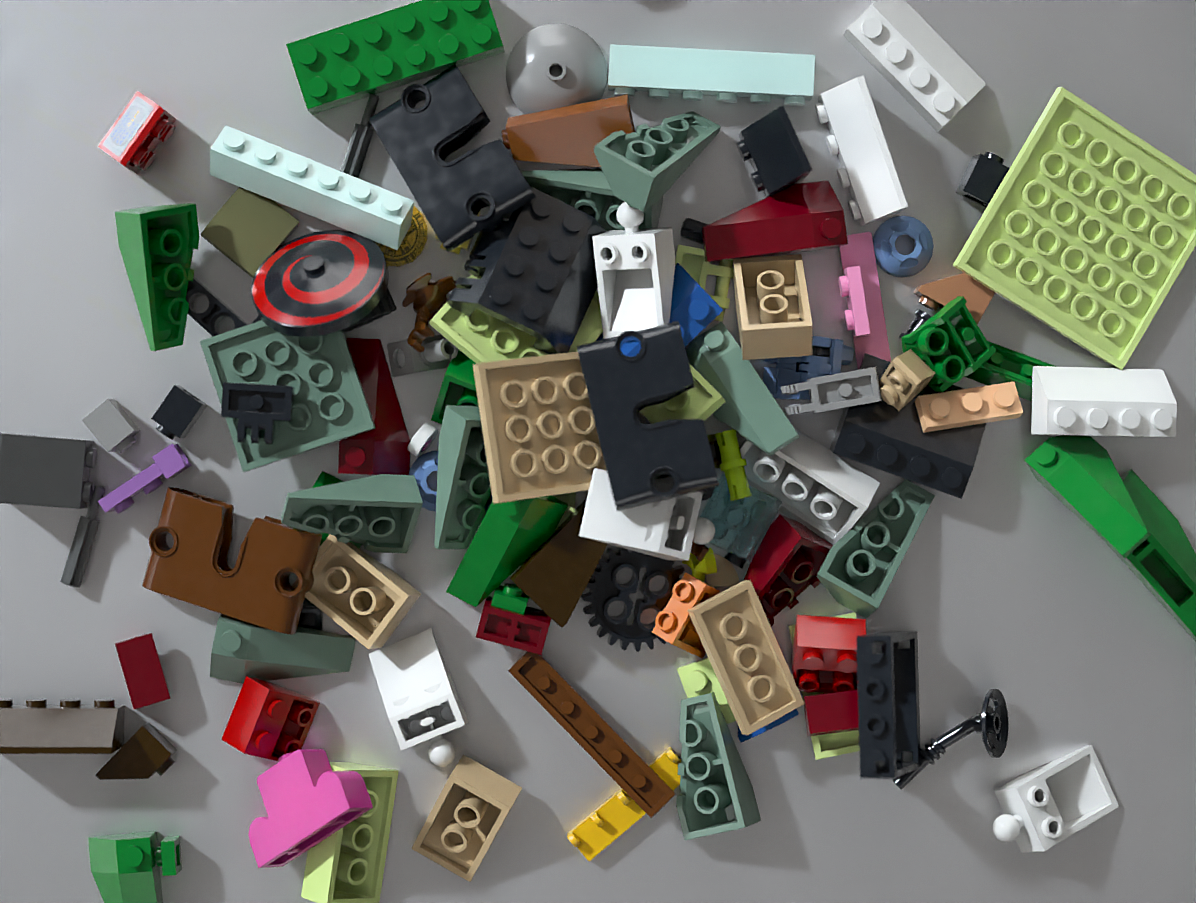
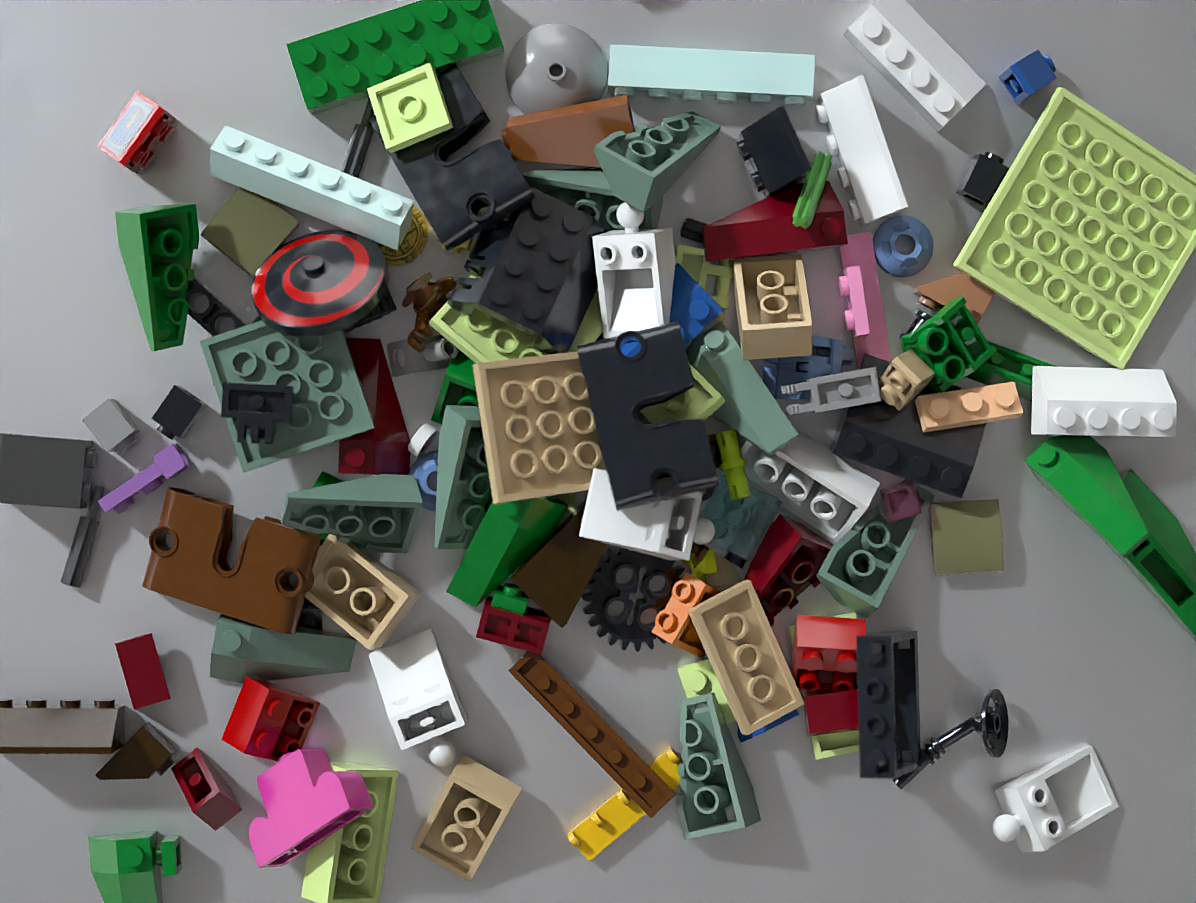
none -> dark red slope [171,747,242,831]
none -> yellowish green plate [367,63,454,154]
none -> bright green axle [793,151,832,229]
none -> clear pink slope [879,481,922,523]
none -> olive slope [929,499,1004,576]
none -> blue slope [999,50,1057,105]

